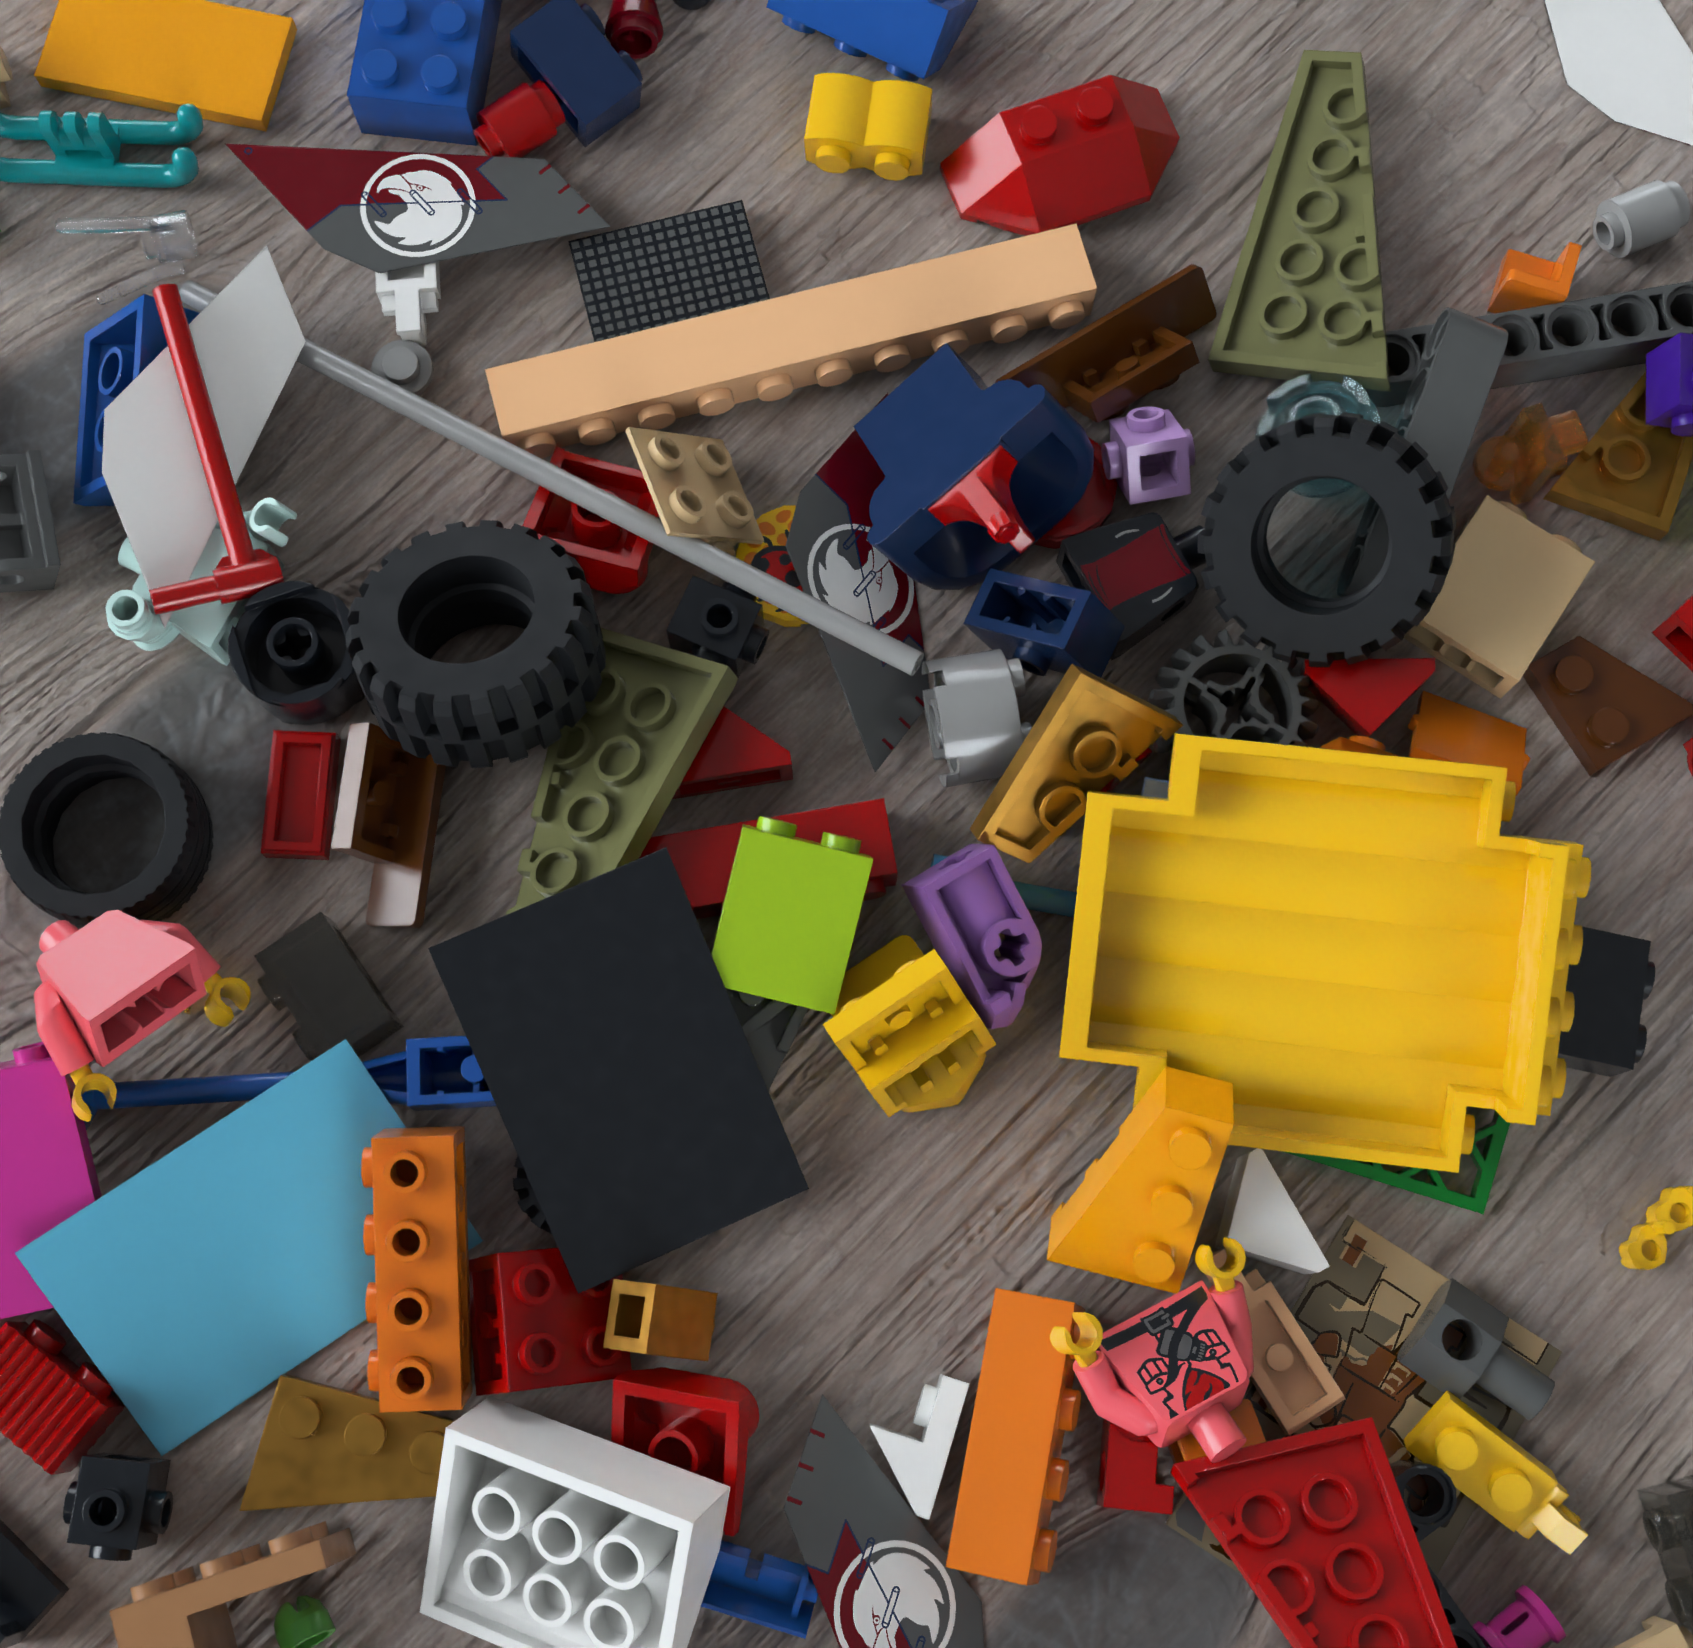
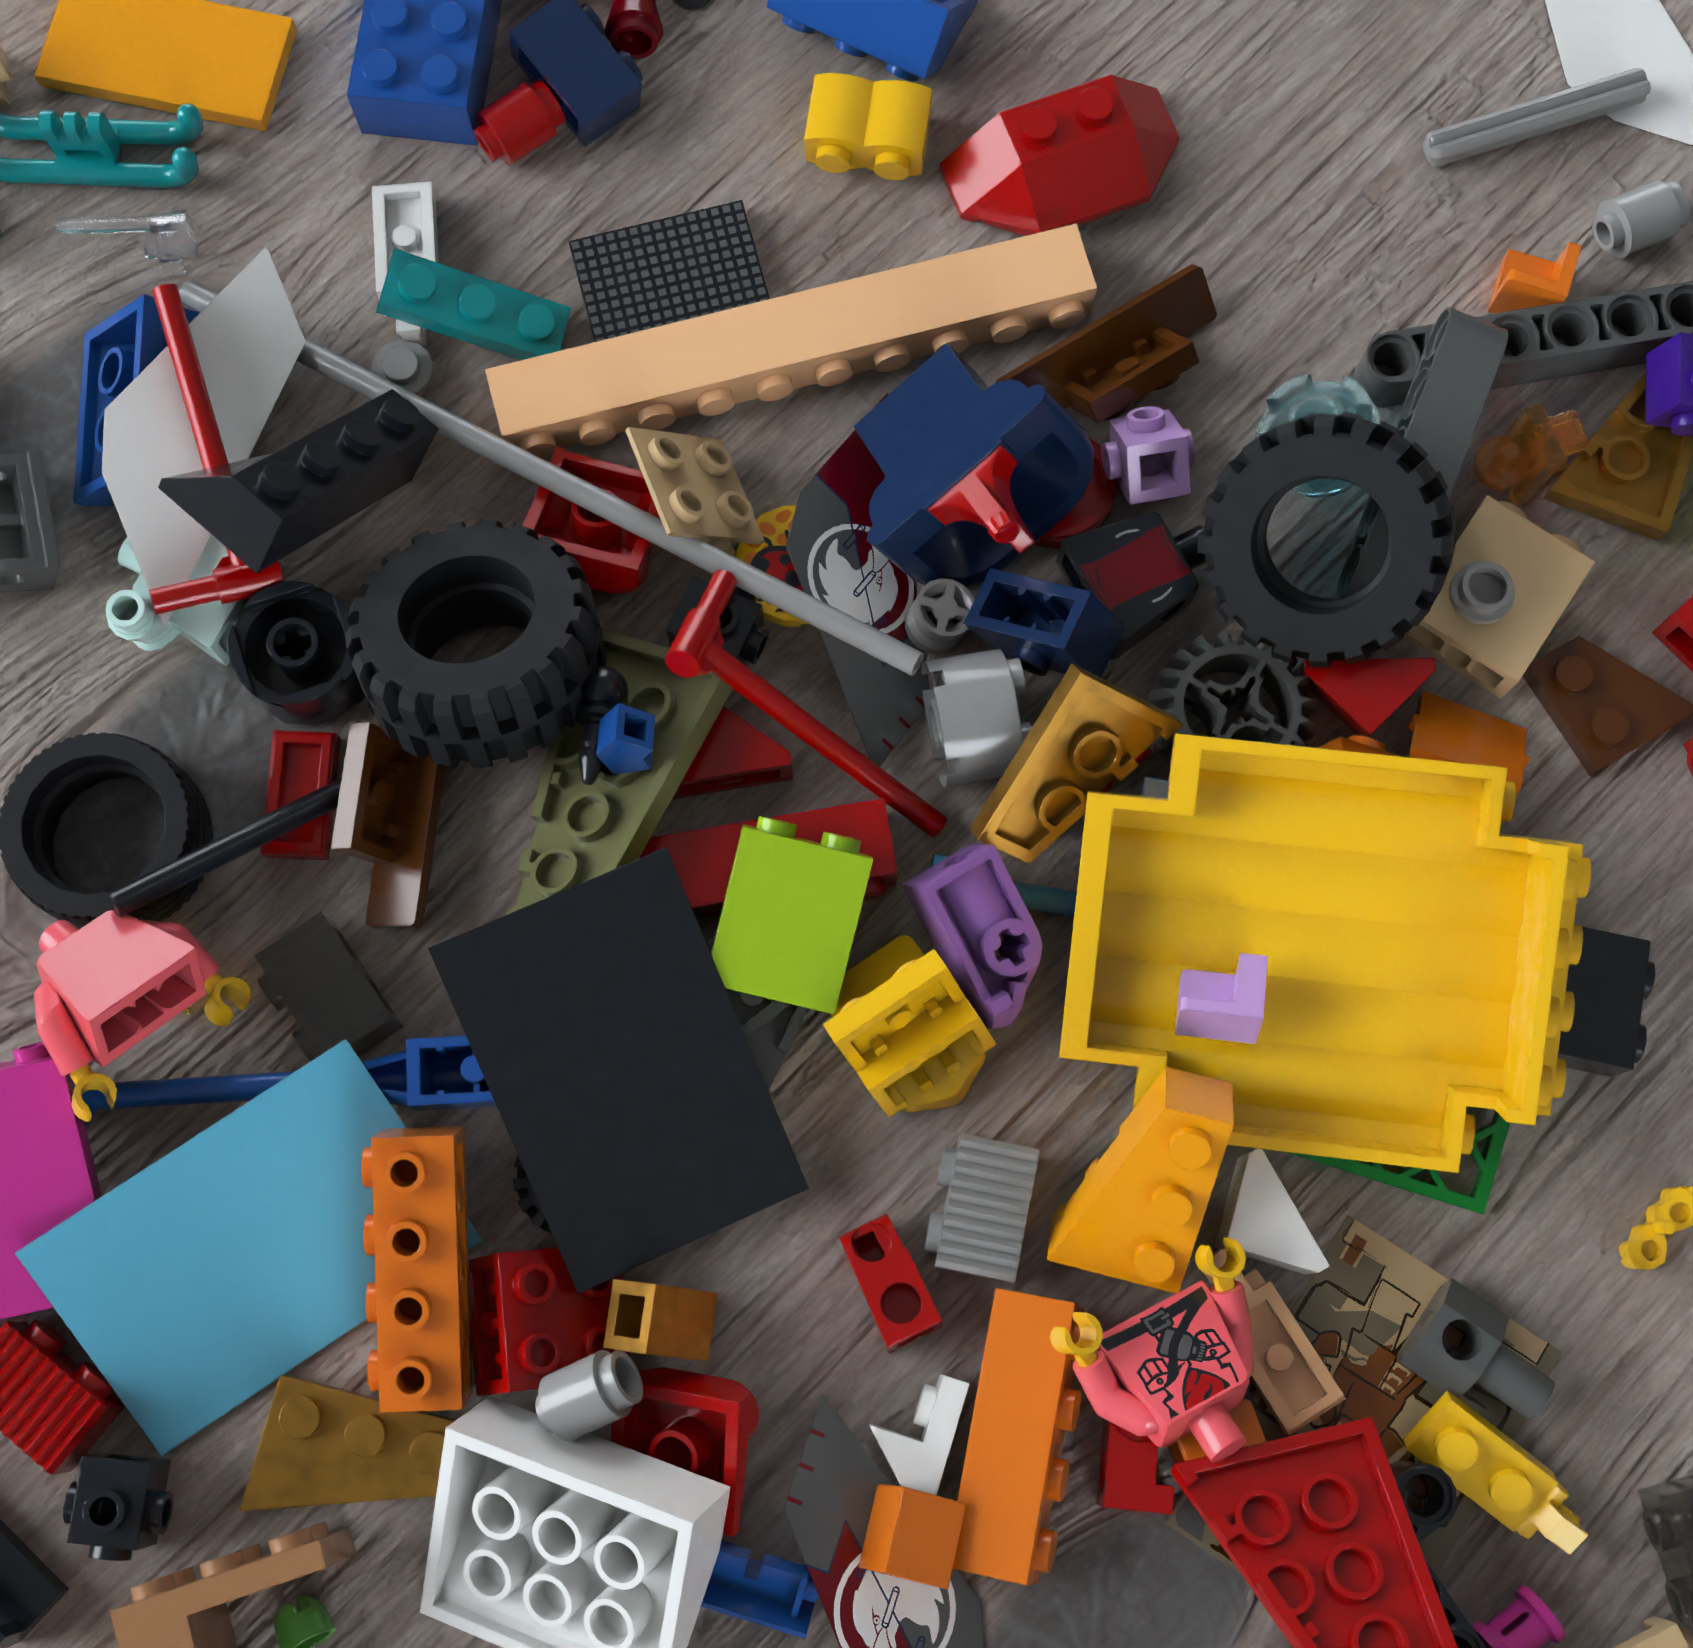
sticker [225,143,611,273] -> none
olive wing [1208,50,1391,392] -> none
none -> black bar [106,778,342,917]
none -> black wedge [158,389,439,573]
none -> teal plate [376,248,571,360]
none -> light grey brick [535,1350,643,1442]
none -> black bar [576,665,629,785]
none -> blue piece [596,703,656,775]
none -> red bar [665,570,947,838]
none -> red leg [838,1213,942,1353]
none -> orange panel [858,1484,965,1590]
none -> light grey wheel [905,578,974,654]
none -> light grey brick [923,1133,1040,1284]
none -> lavender panel [1175,953,1268,1044]
none -> light grey axle [1423,68,1651,167]
none -> light grey plate [1449,561,1515,625]

